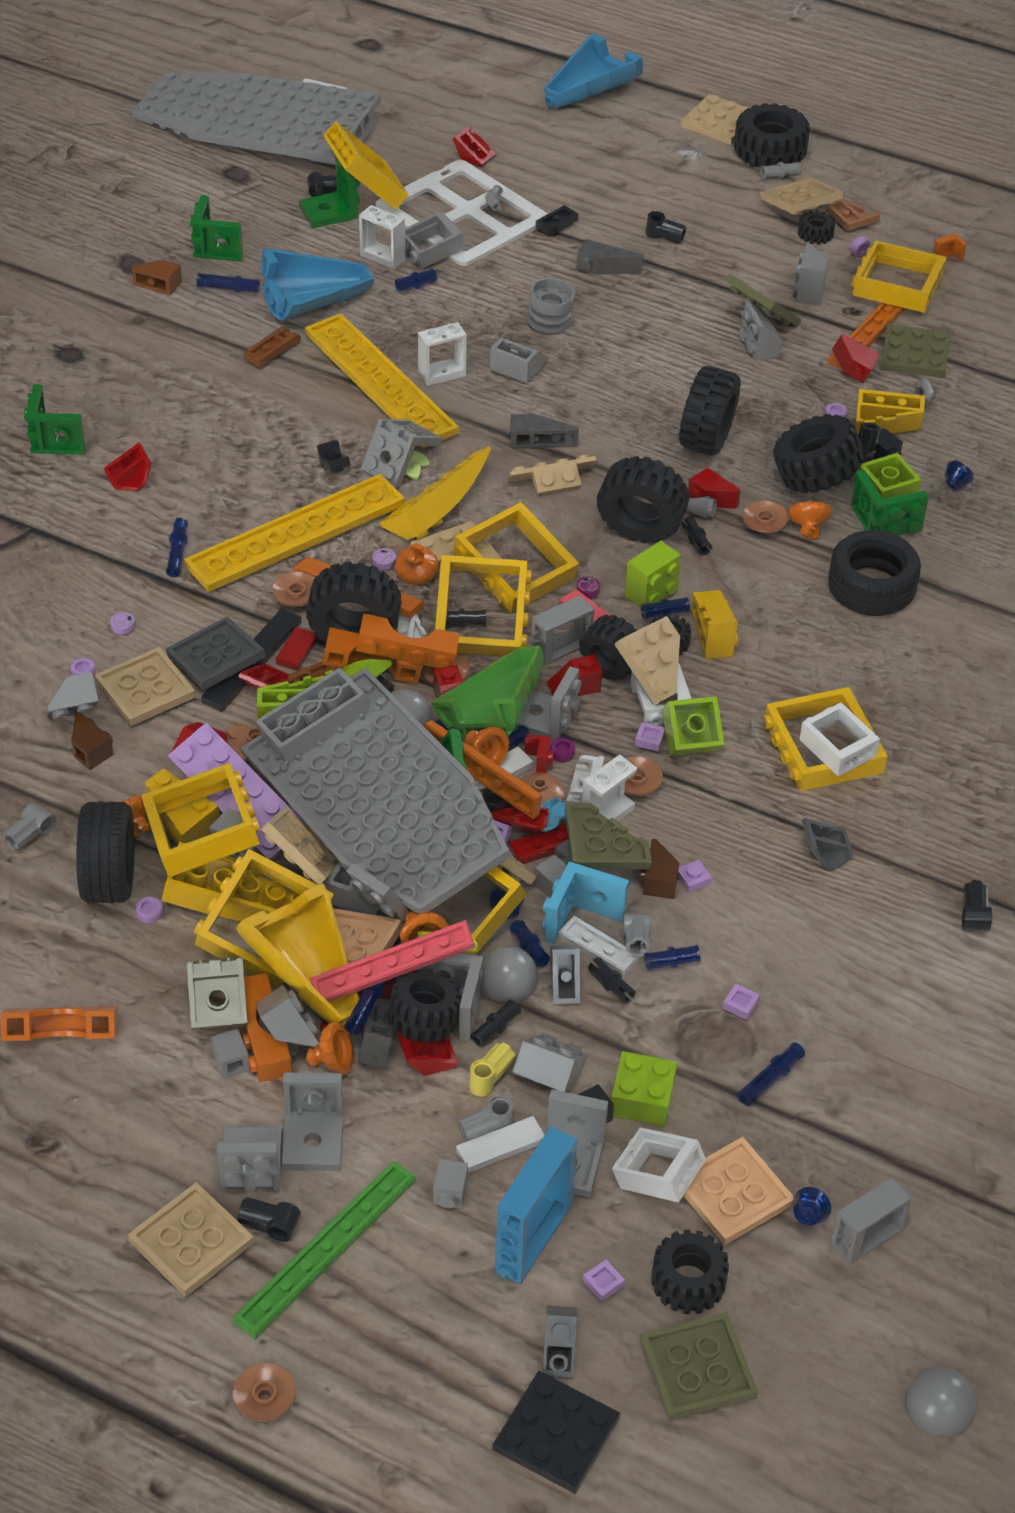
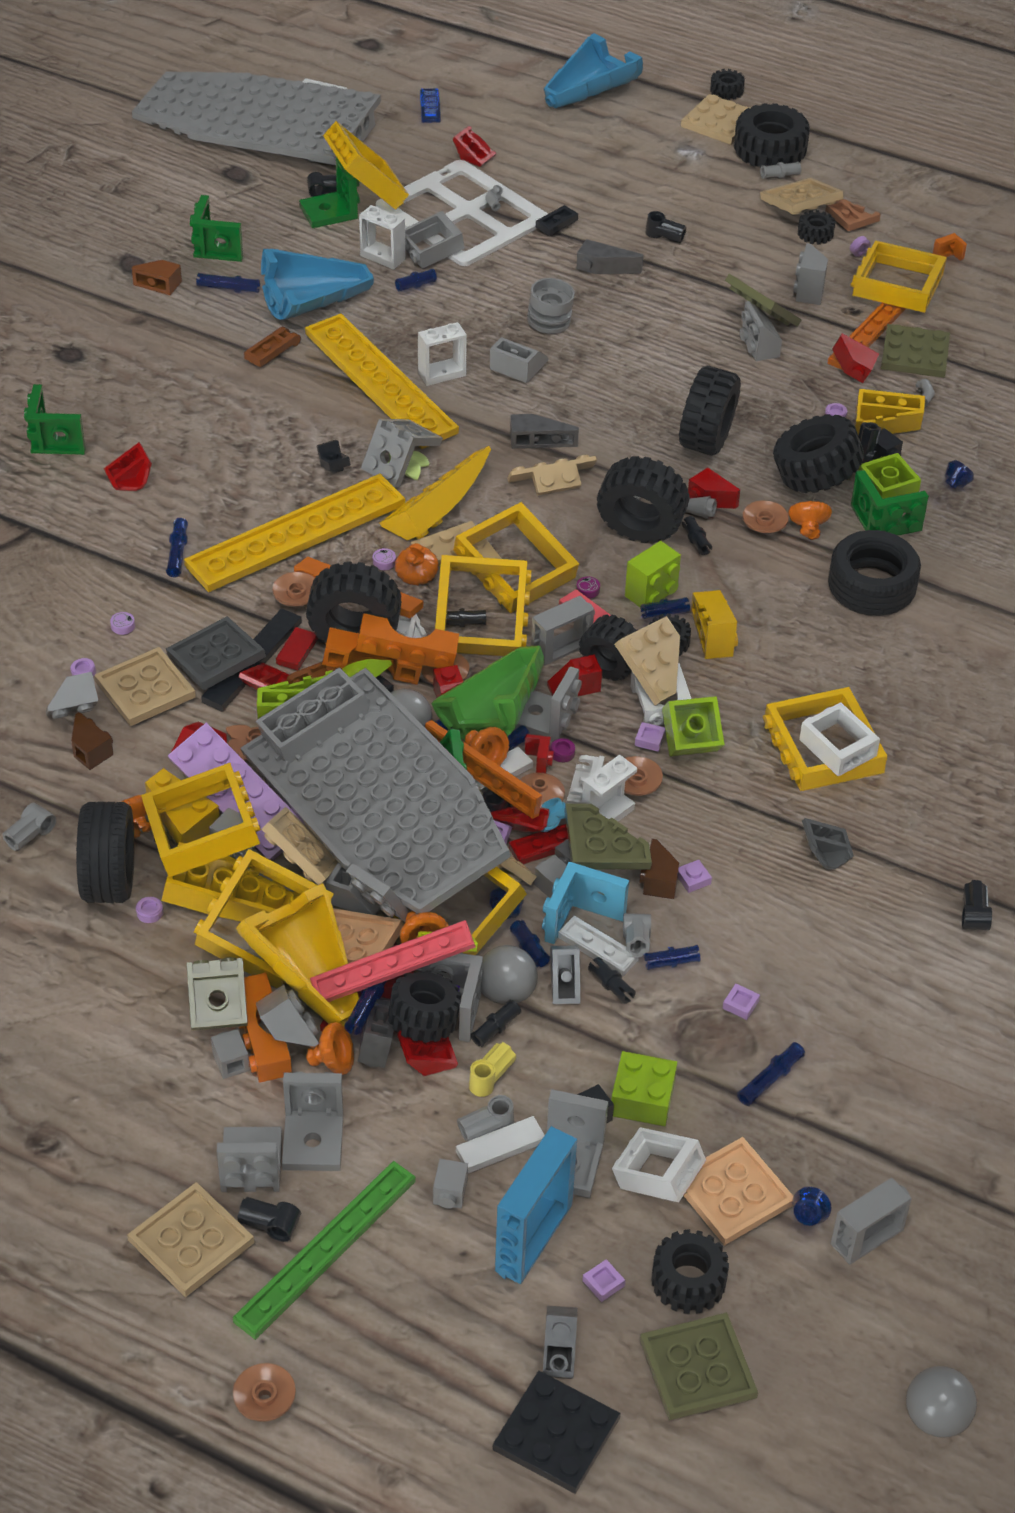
orange arch [1,1006,118,1041] -> none
light grey slope [513,1033,589,1092] -> none
none -> clear blue slope [420,88,441,123]
none -> black tyre [710,69,745,100]

